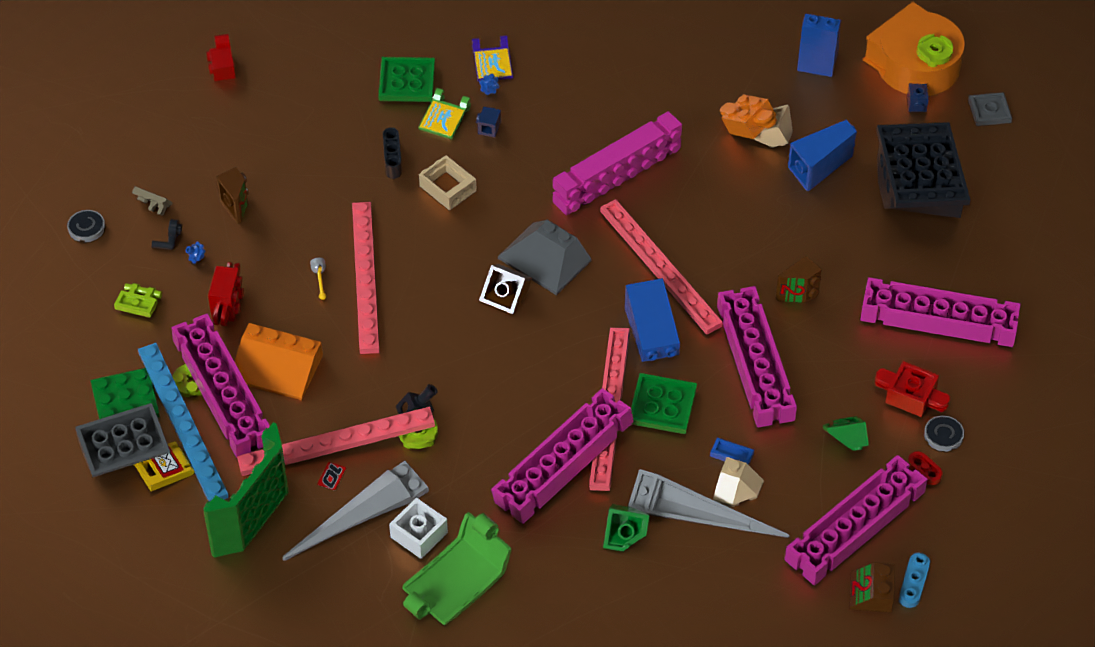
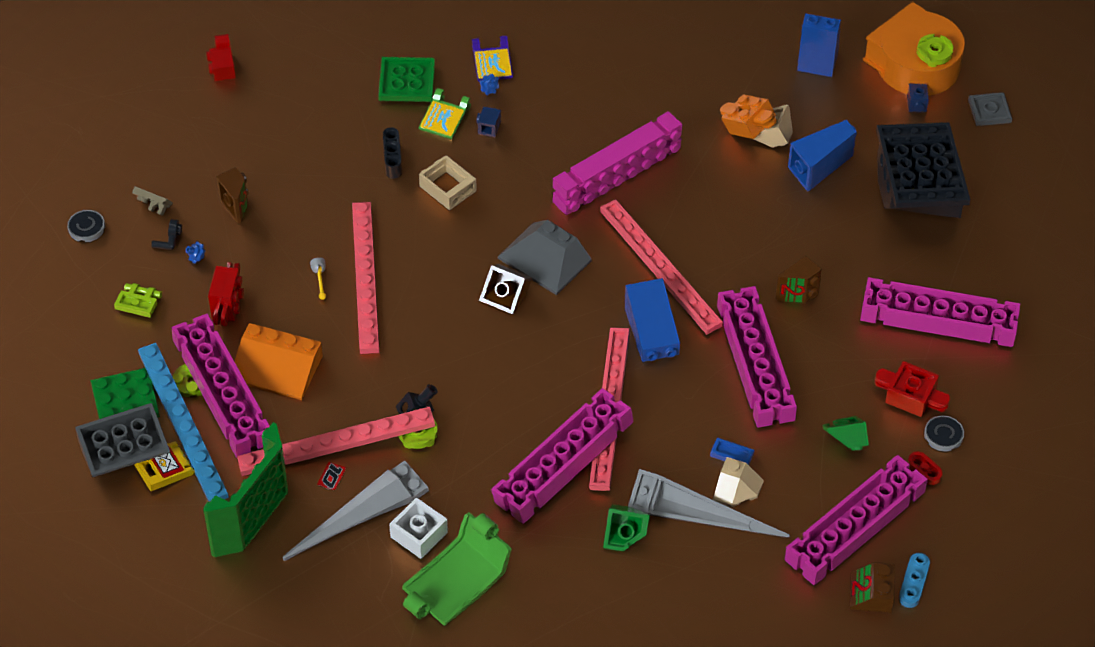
green plate [631,373,697,434] -> none

